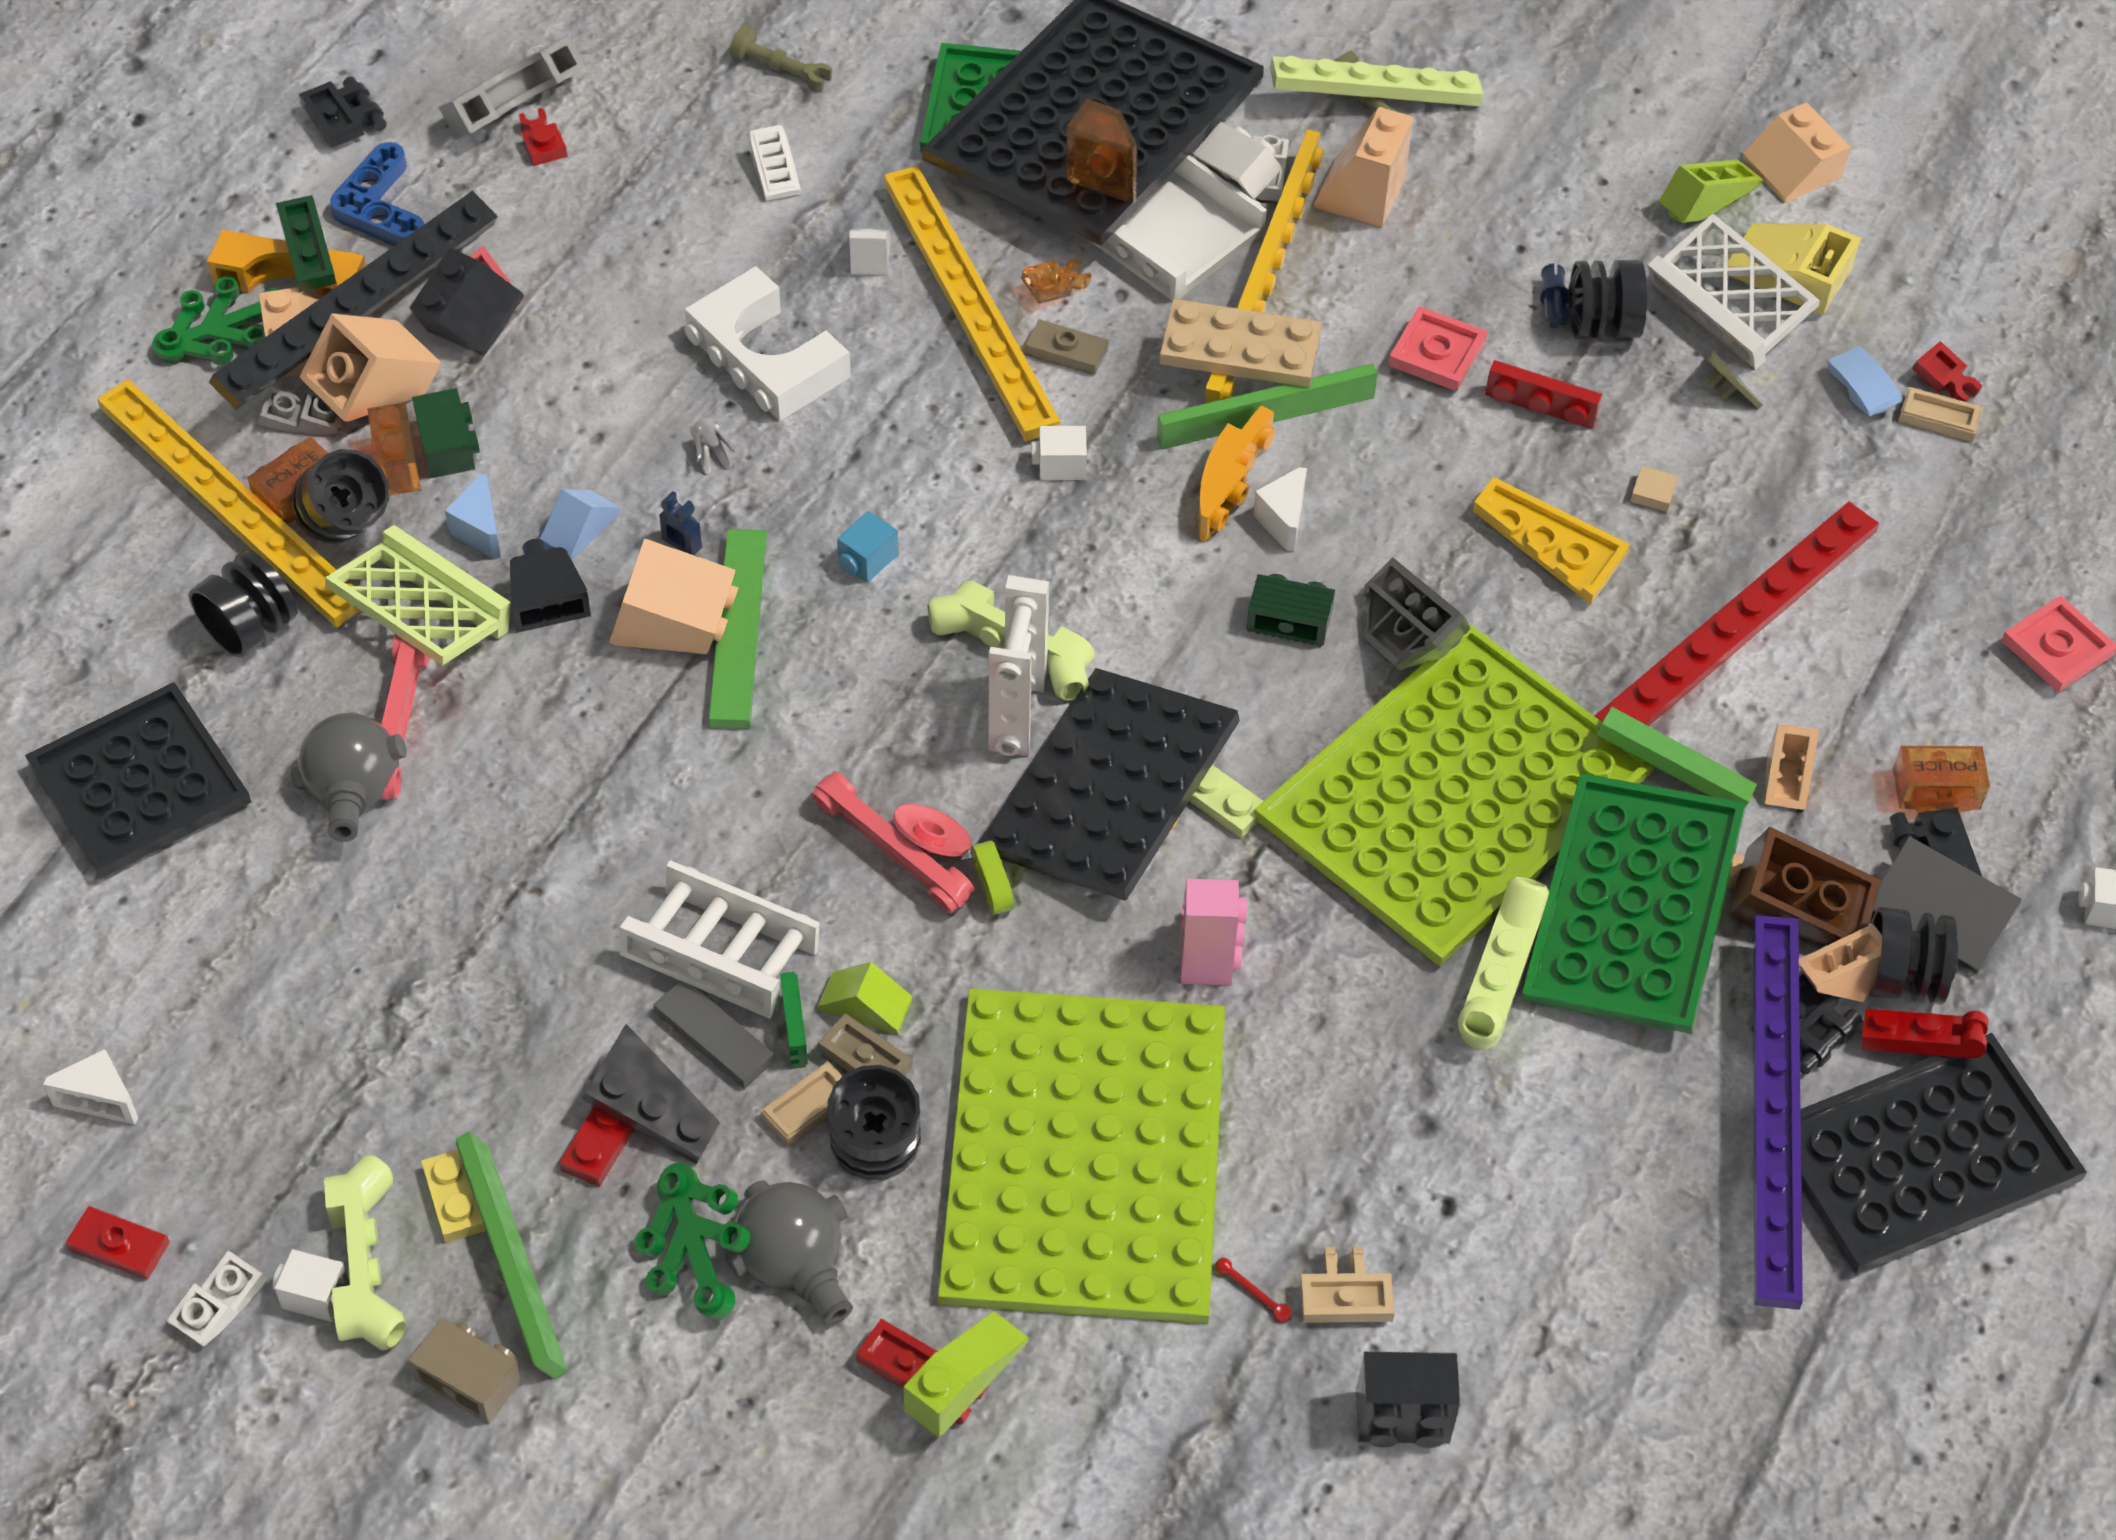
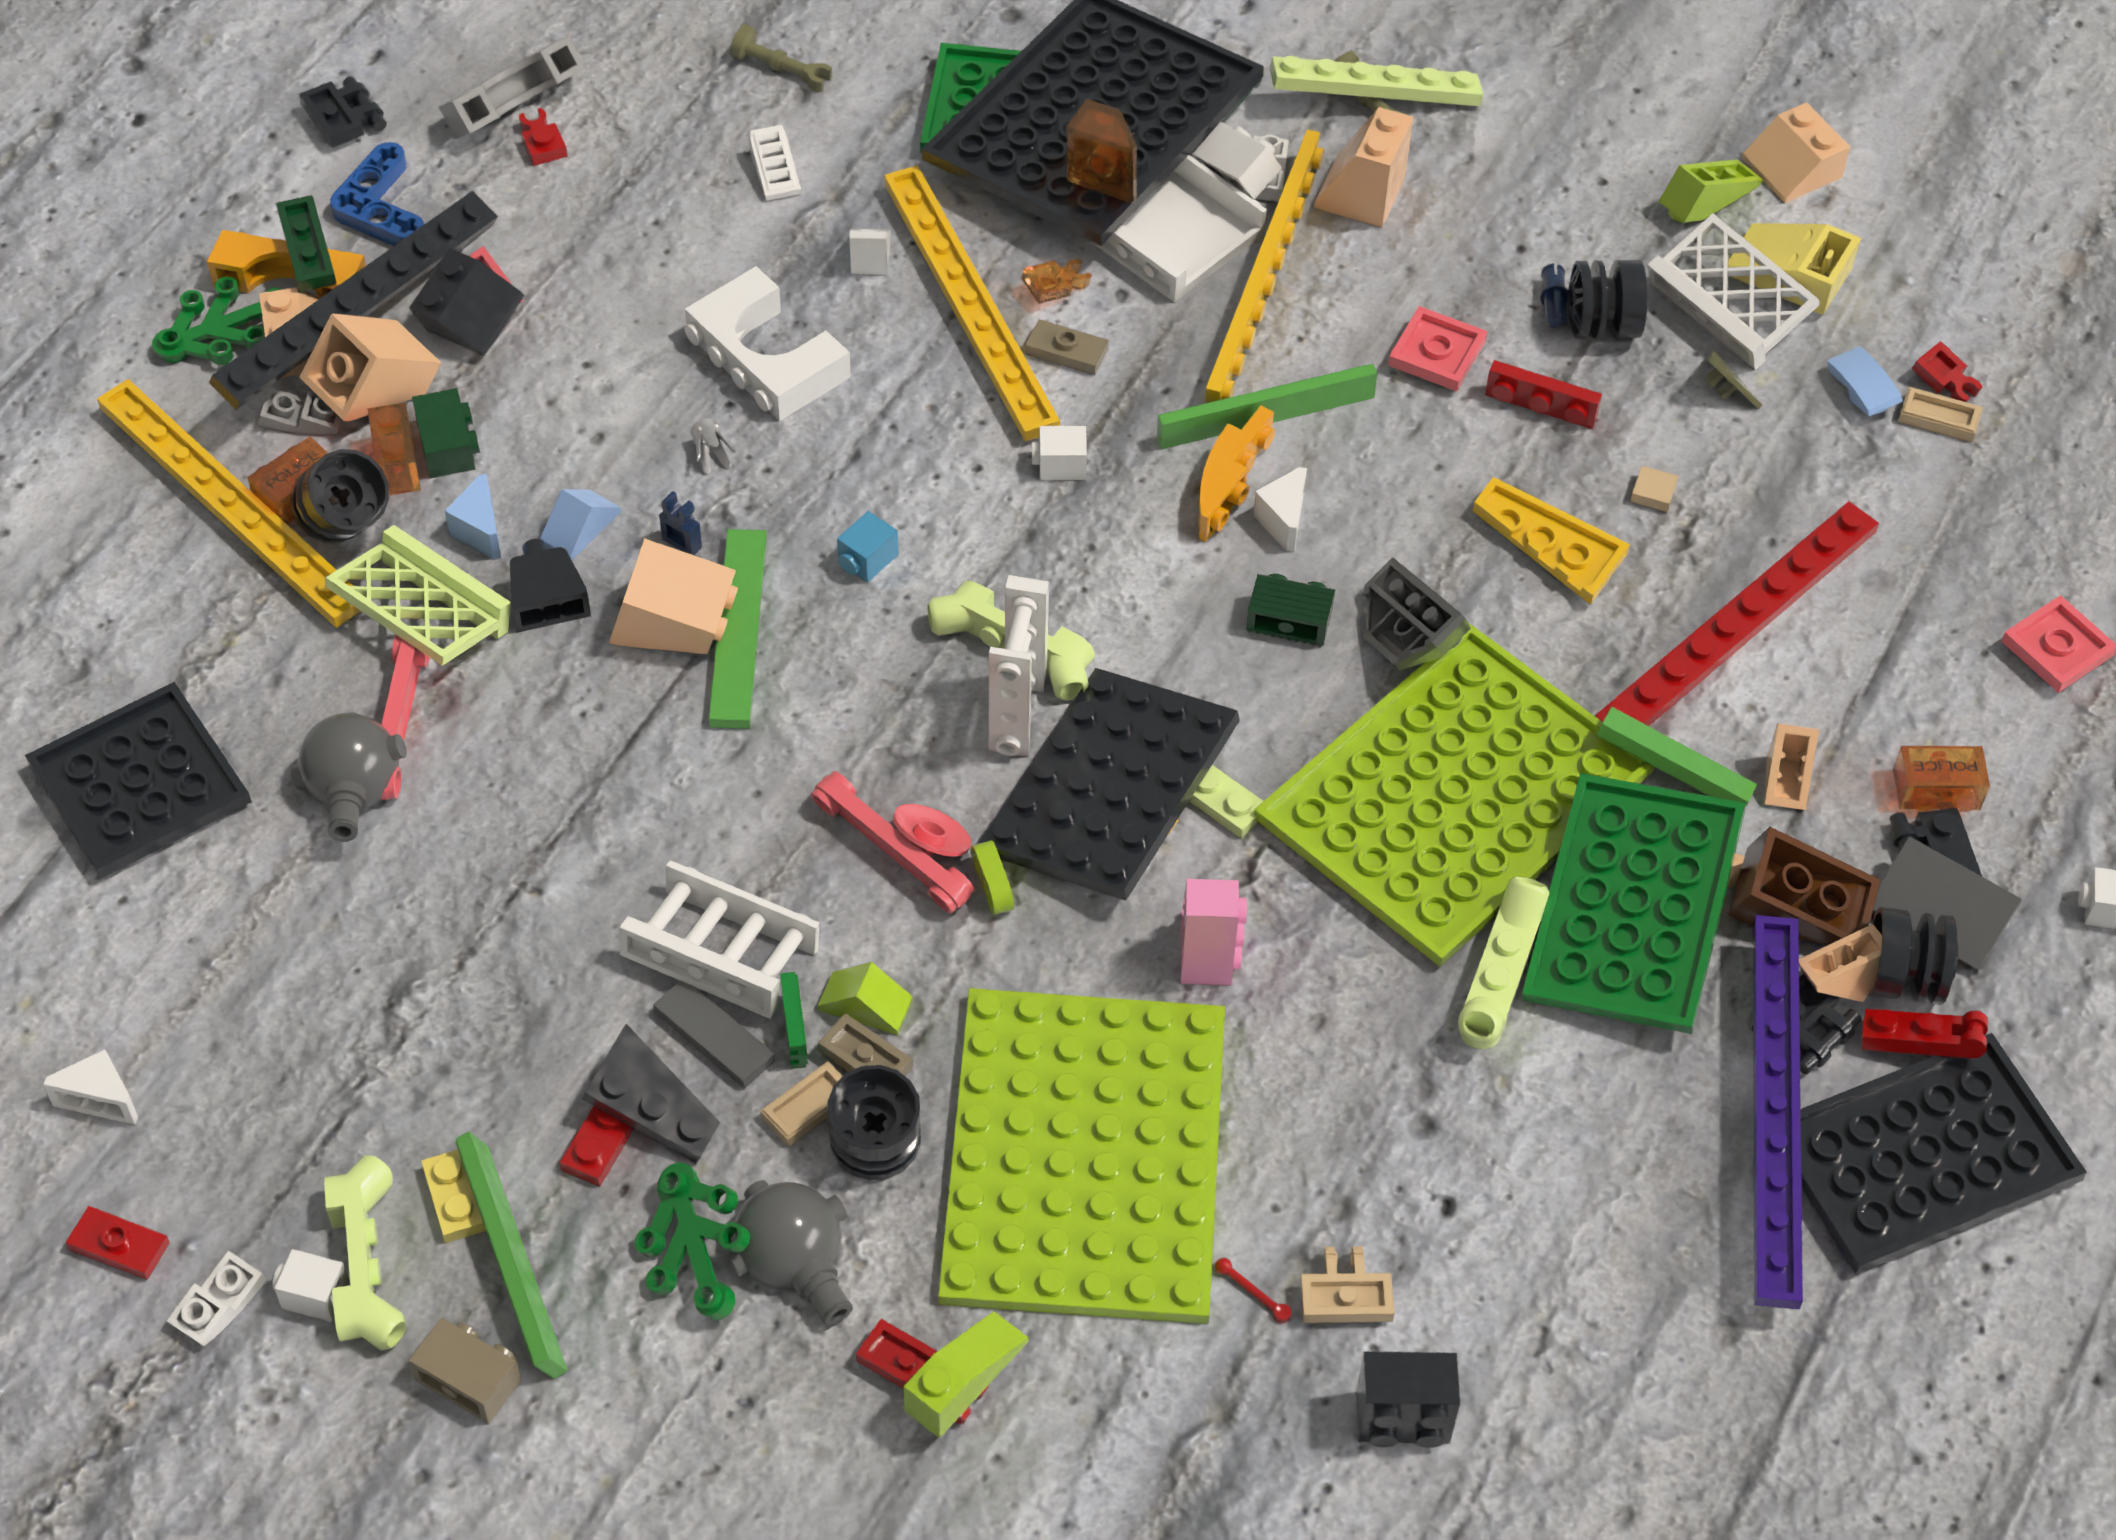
black wheel [188,550,298,658] -> none
tan plate [1160,299,1322,388] -> none

